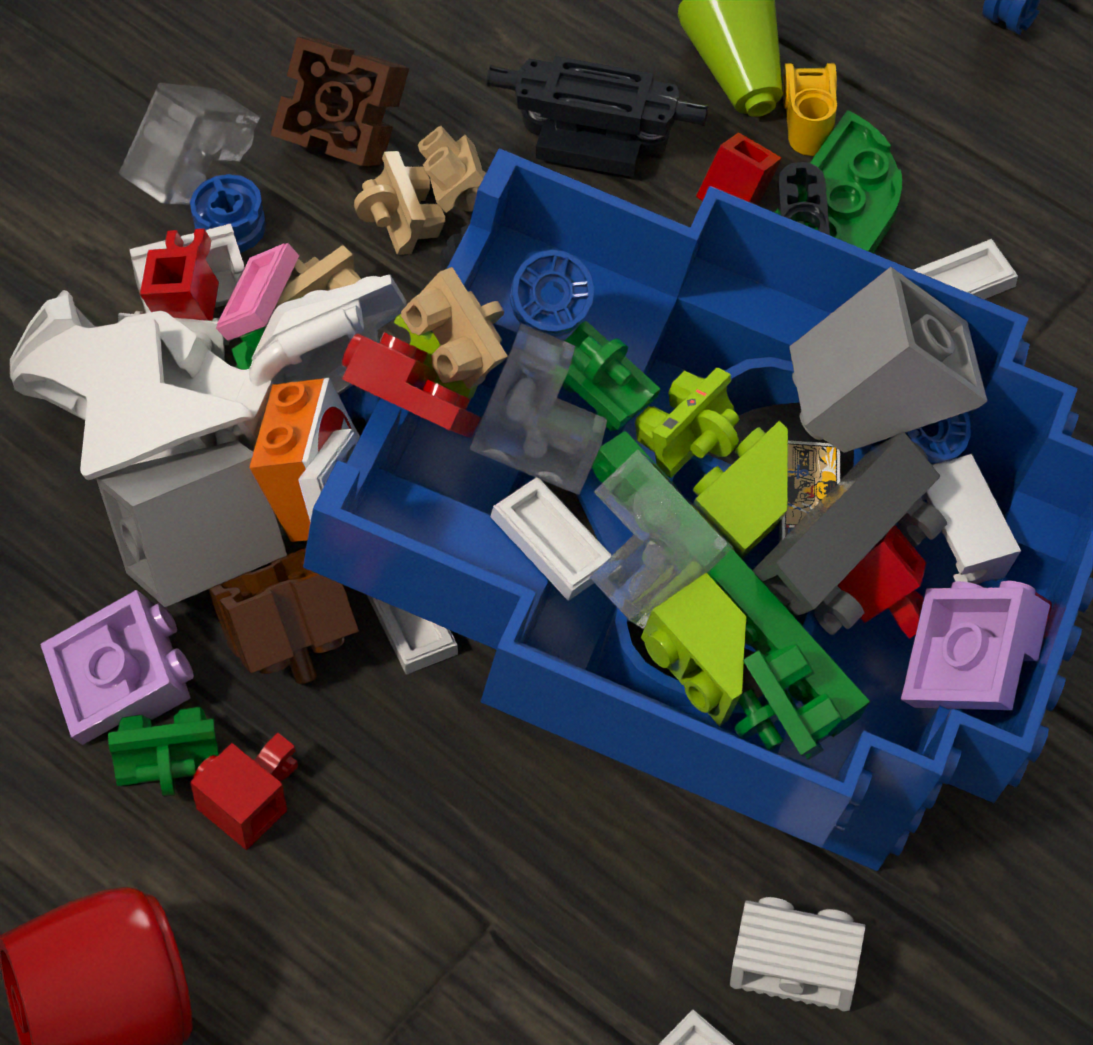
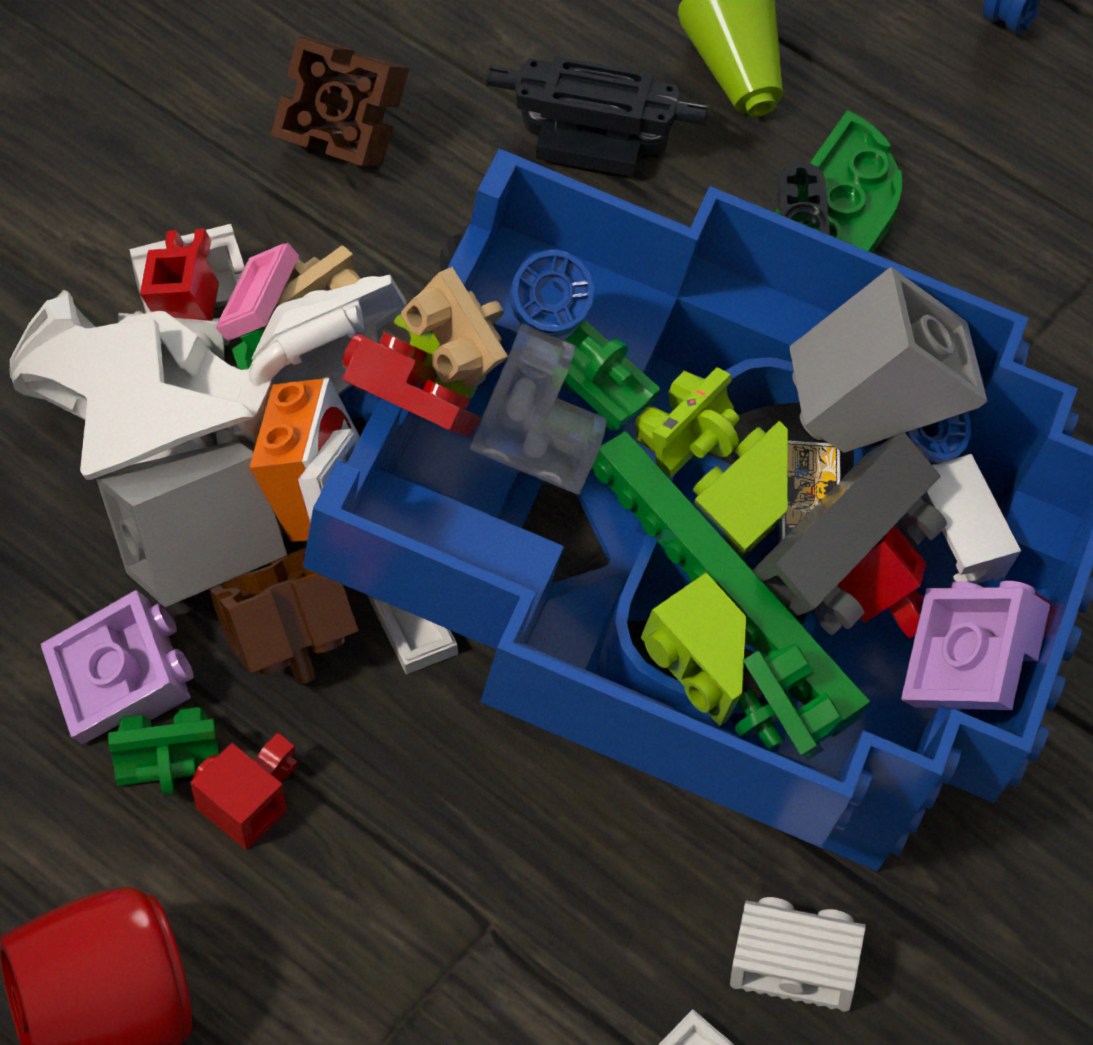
clear brick [119,83,260,205] -> none
blue wheel [190,174,266,253] -> none
tan hips [354,151,445,255] -> none
tan hips [418,126,486,213] -> none
white tile [490,477,616,601] -> none
clear brick [590,449,734,629] -> none
red brick [696,132,782,206] -> none
yellow piece [783,63,837,156] -> none
white tile [914,239,1018,299] -> none

